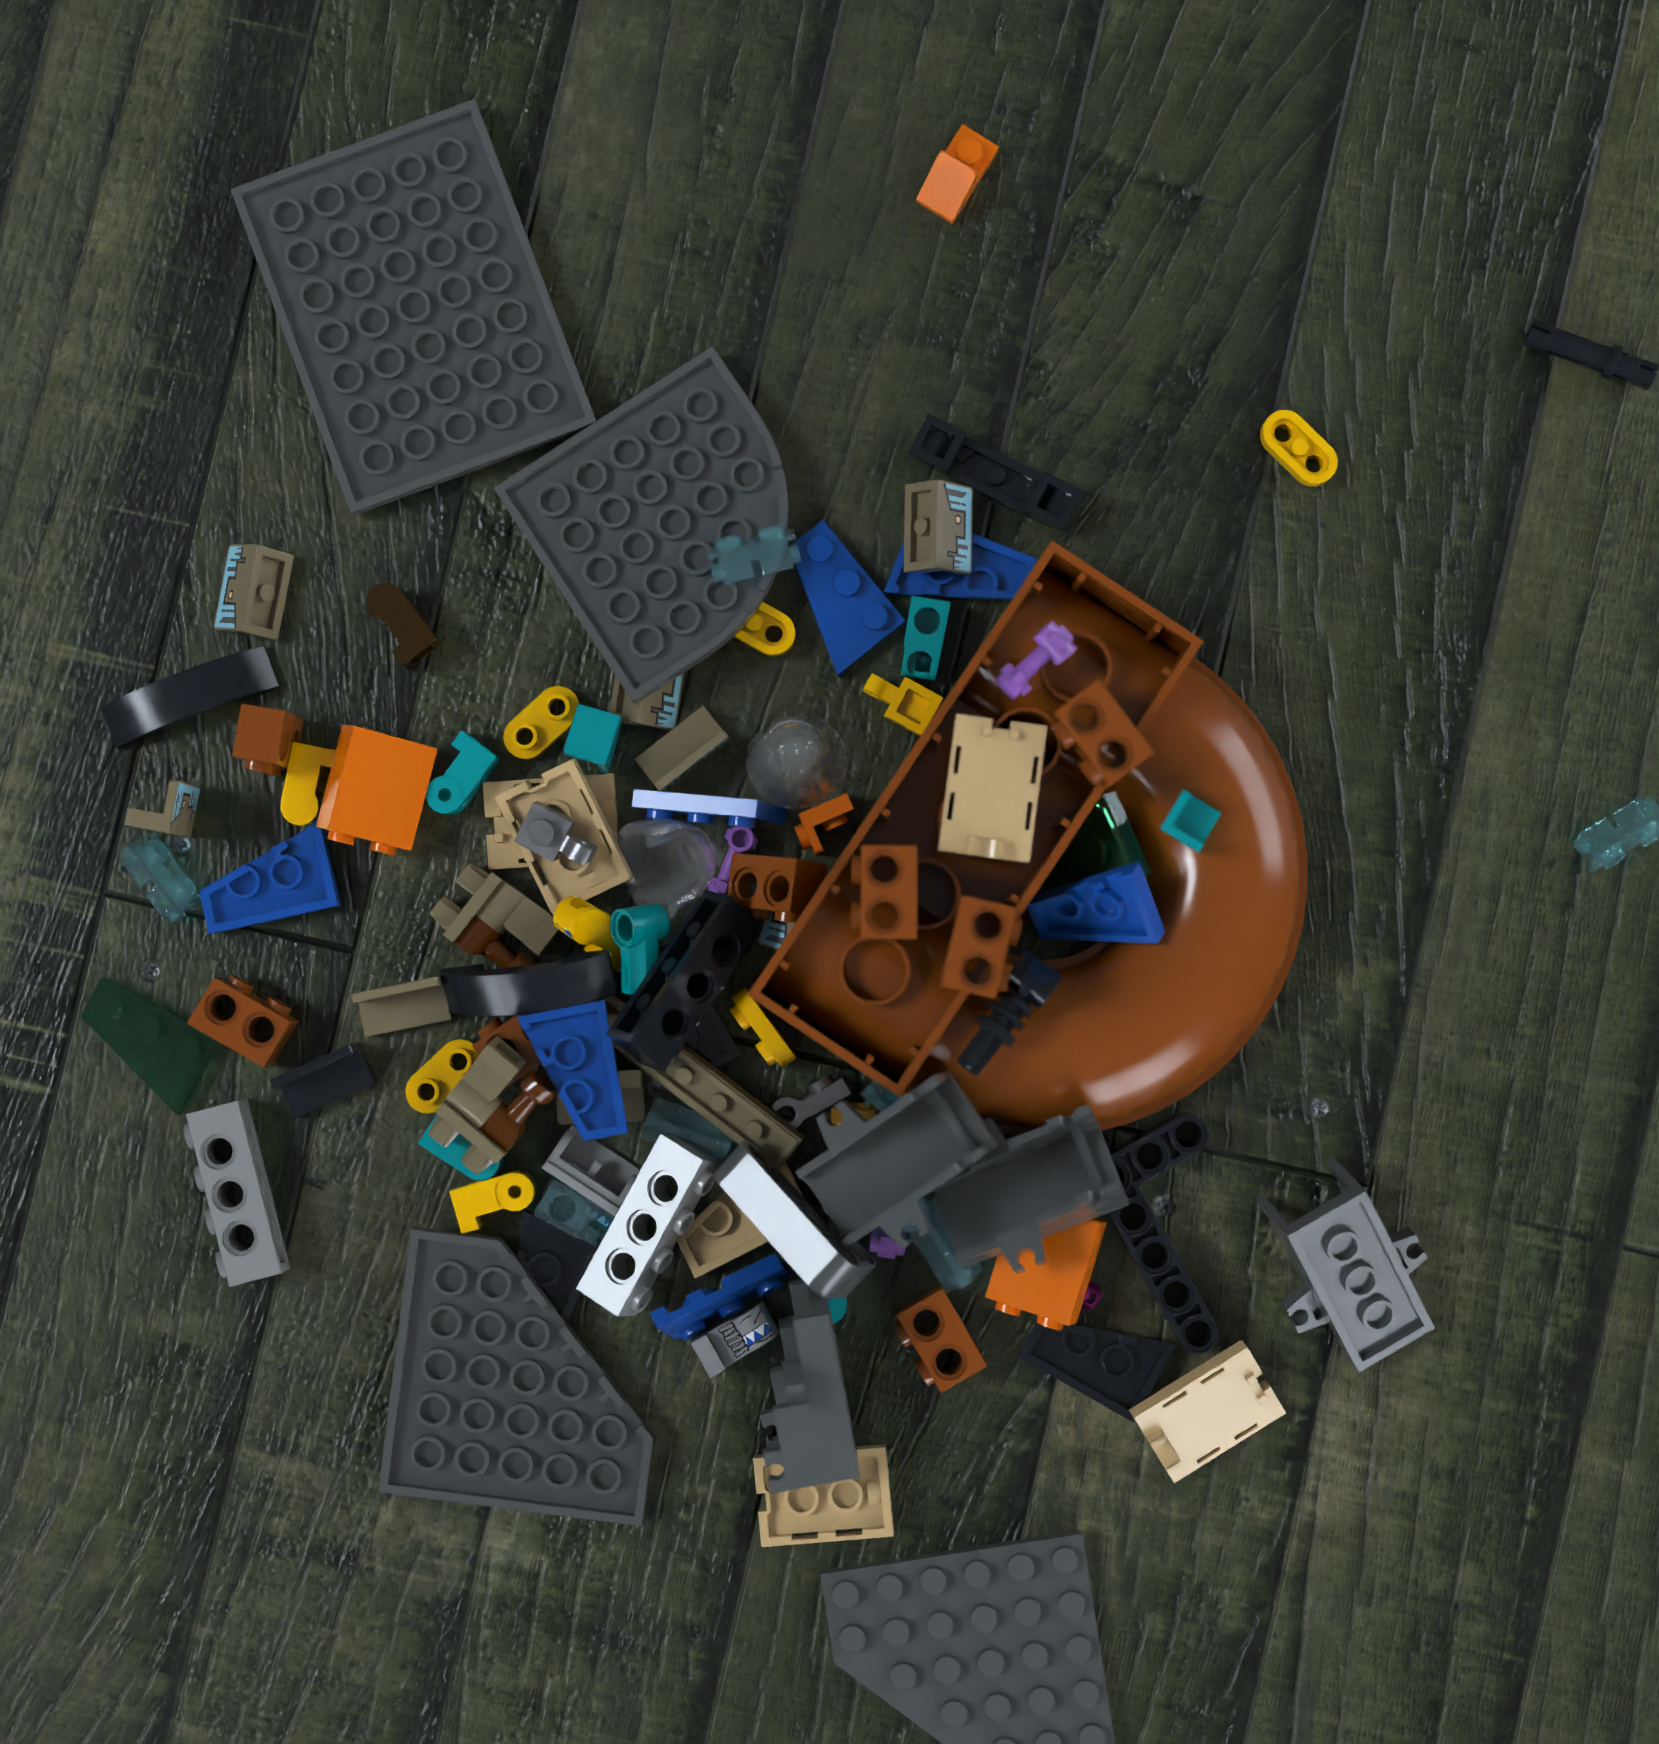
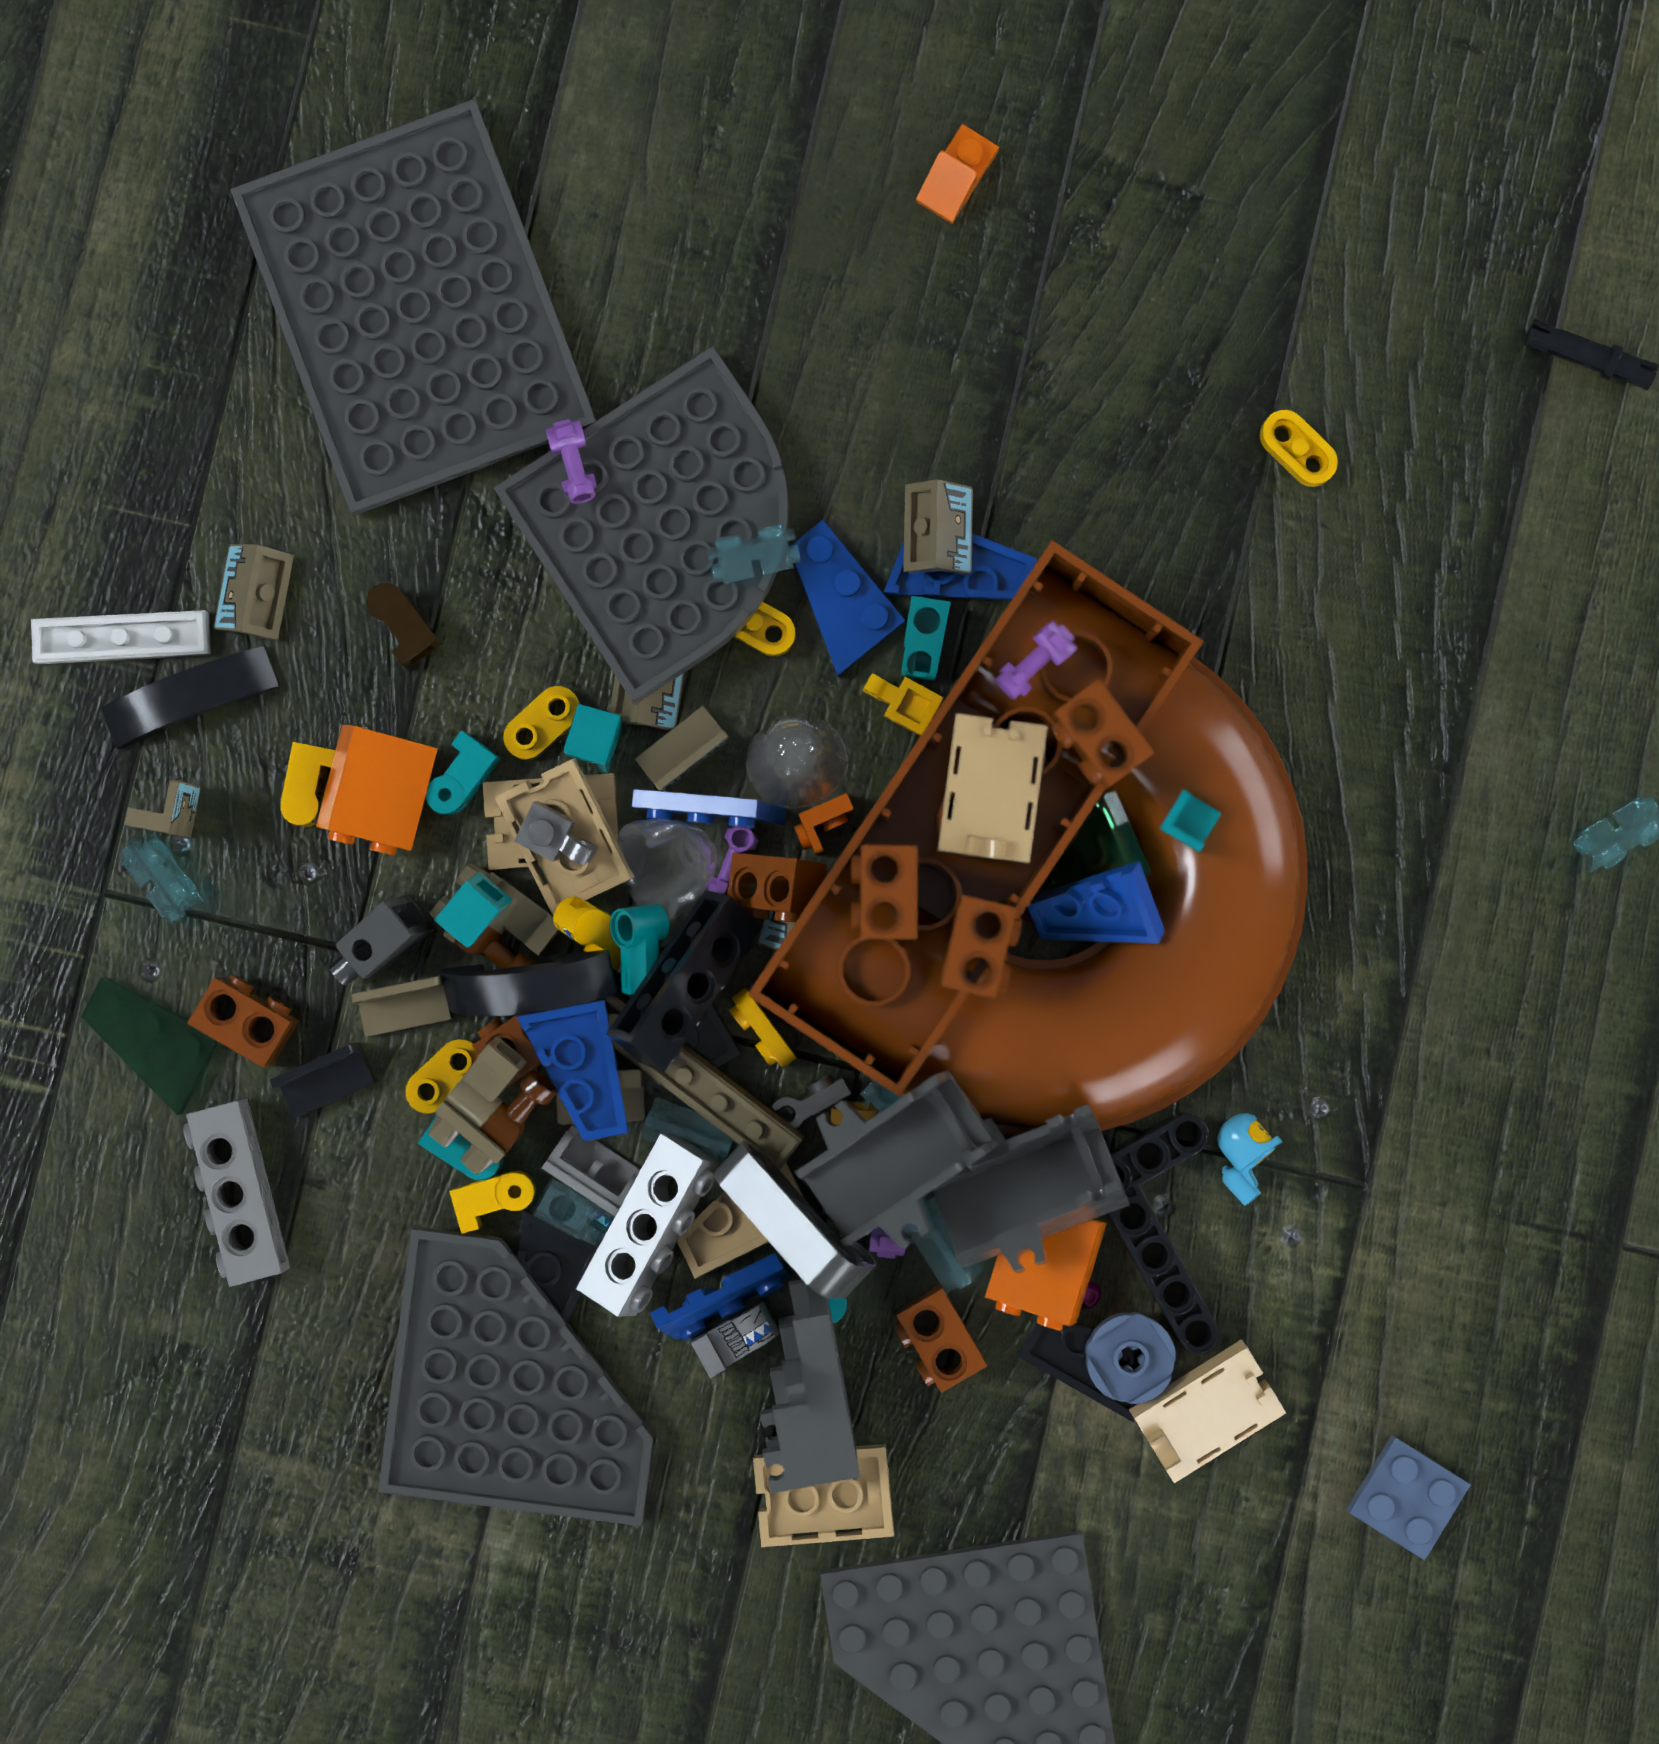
blue wing [199,821,341,934] -> none
dark orange brick [232,704,304,777] -> none
black slope [908,413,1084,531] -> none
black piece [957,950,1063,1076] -> none
piece [1256,1155,1435,1373] -> none
none -> white tile [31,610,211,664]
none -> dark grey torso [329,894,436,986]
none -> teal panel [434,871,513,948]
none -> medium lavender bar [545,419,597,504]
none -> sand blue plate [1085,1312,1176,1404]
none -> medium azure piece [1217,1113,1283,1206]
none -> sand blue plate [1346,1435,1471,1560]

